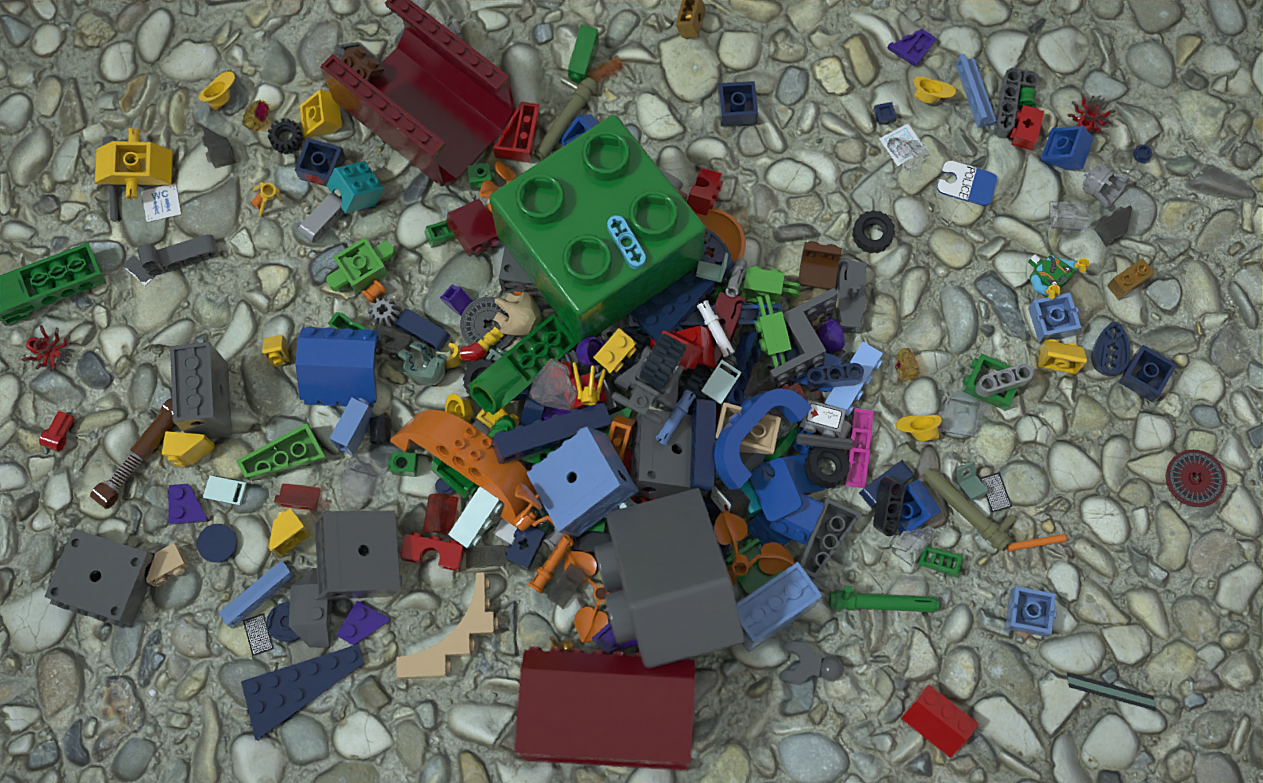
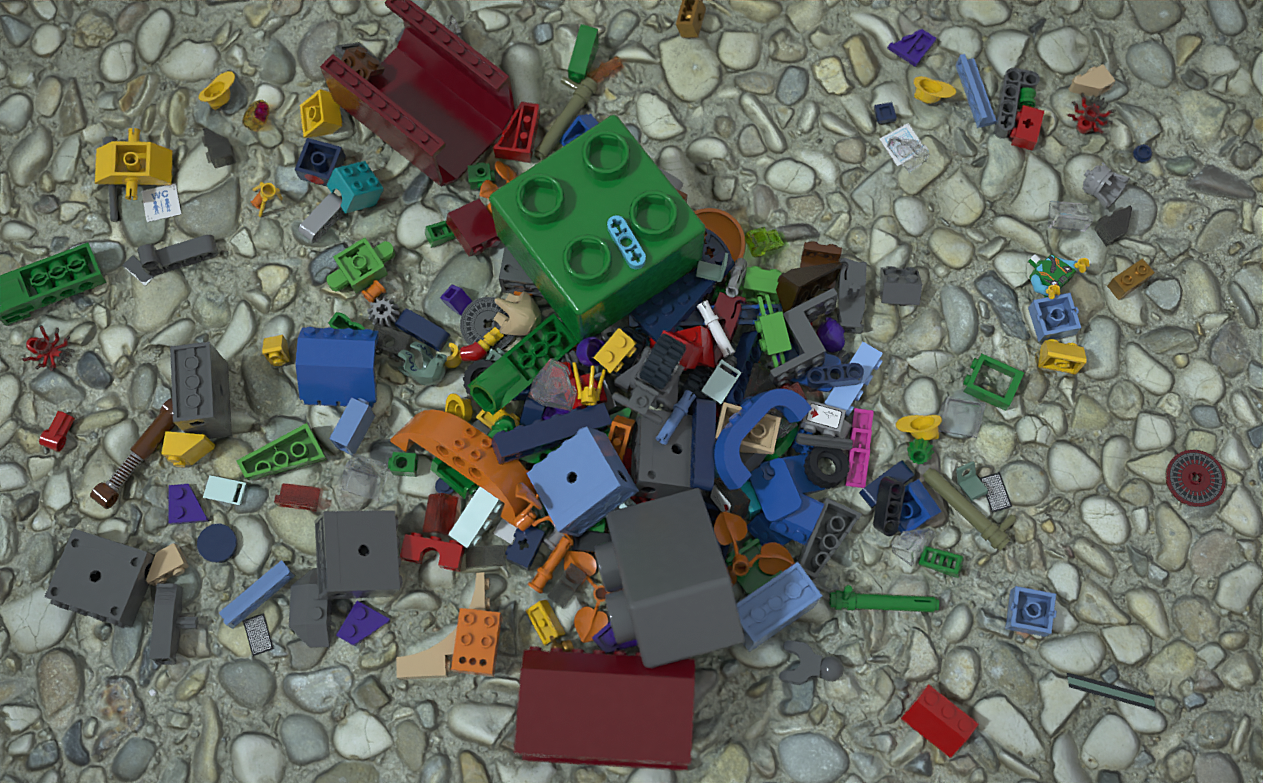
dark blue wing [241,644,365,741] -> none
dark blue tile [266,602,299,642] -> none
black tyre [268,118,303,154] -> none
yellow slope [268,508,312,558] -> none
black piece [369,416,391,445] -> none
red arch [687,167,724,216] -> none
dark blue brick [718,81,758,126] -> none
black tyre [852,210,895,254] -> none
clear yellow rock [894,348,920,382] -> none
piece [937,161,997,206] -> none
light grey beam [975,364,1034,397] -> none
orange bar [1006,534,1067,552] -> none
blue slope [1041,126,1094,170] -> none
dark blue piece [1091,322,1130,376] -> none
dark blue brick [1118,345,1177,402] -> none
none -> dark grey piece [149,583,199,665]
none -> orange piece [451,608,502,677]
none -> yellow slope [526,600,565,646]
none -> clear neon green brick [745,227,784,257]
none -> dark brown wedge [776,262,842,313]
none -> dark grey slope [880,266,922,305]
none -> green piece [907,438,934,464]
none -> tan slope [1069,64,1116,98]

